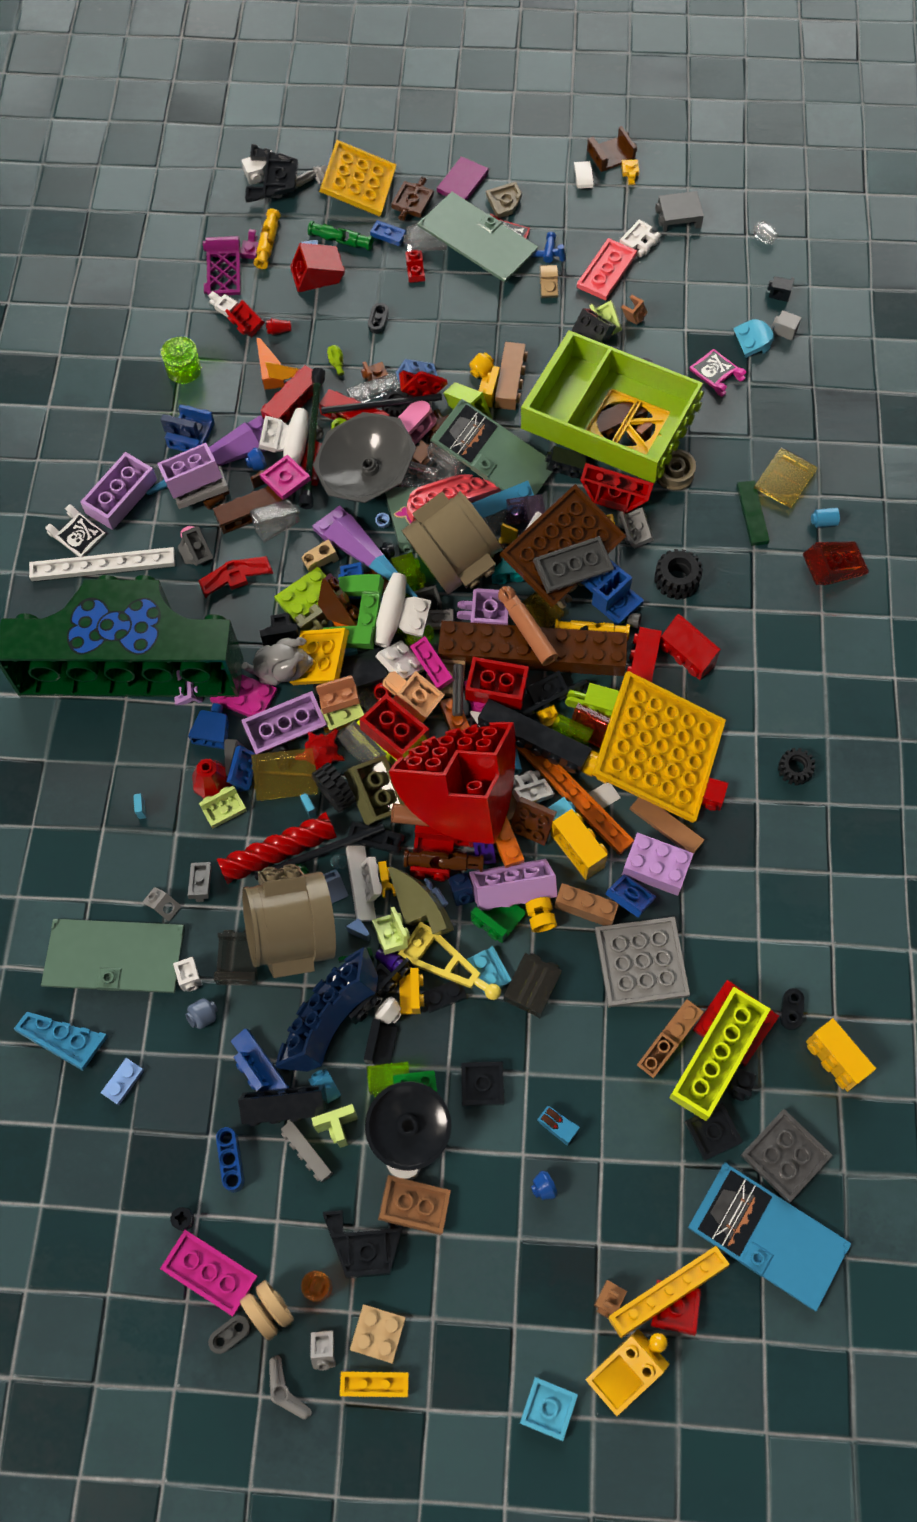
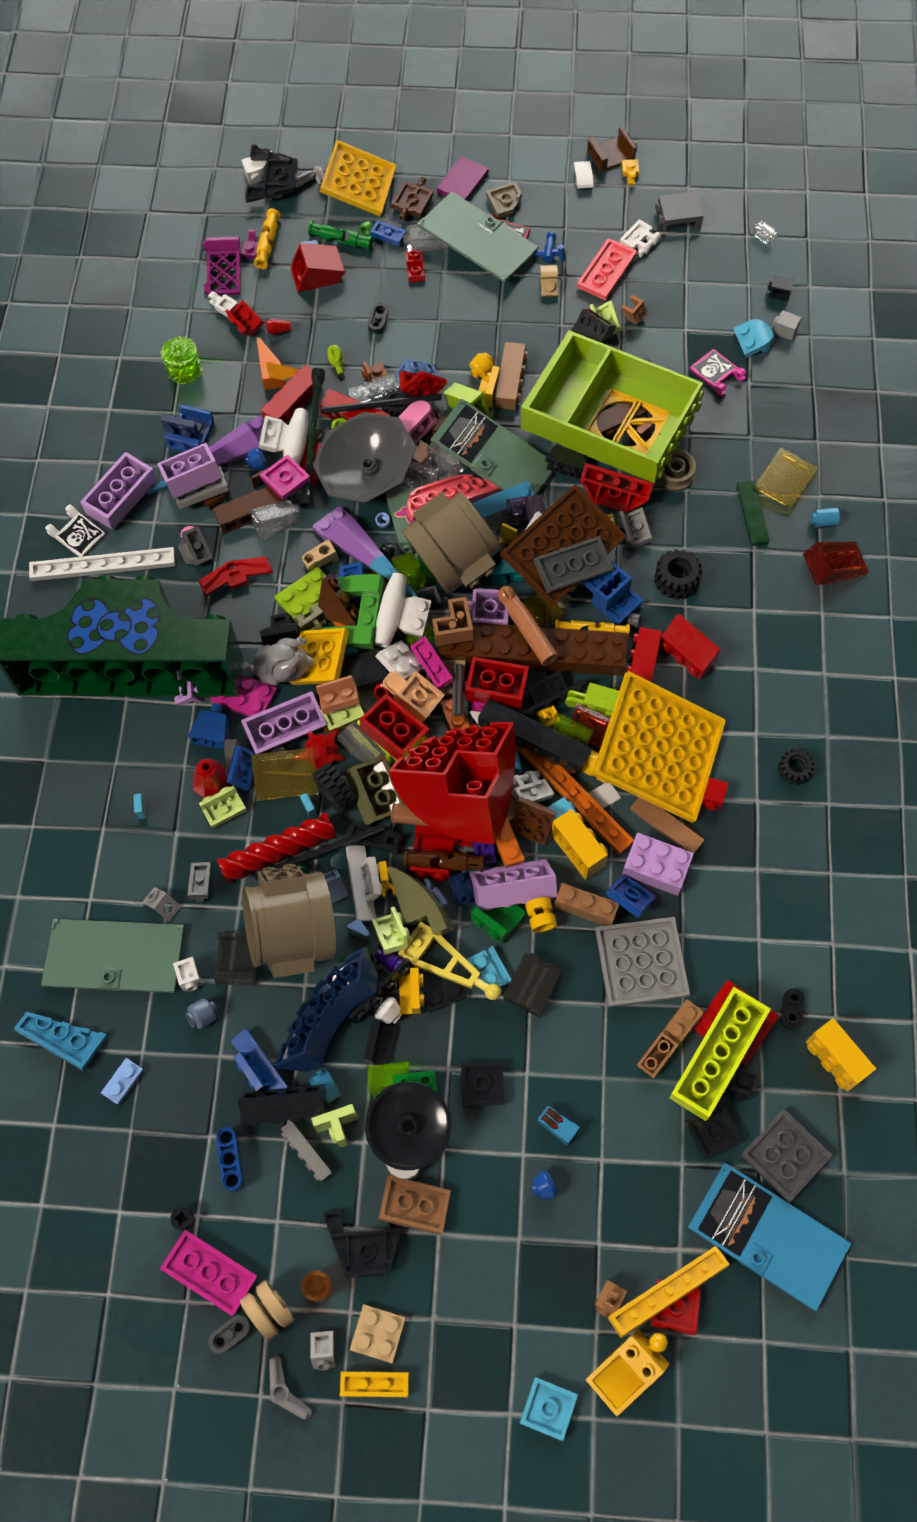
none -> bright green hinge [359,221,373,237]
none -> medium nougat brick [432,597,473,646]

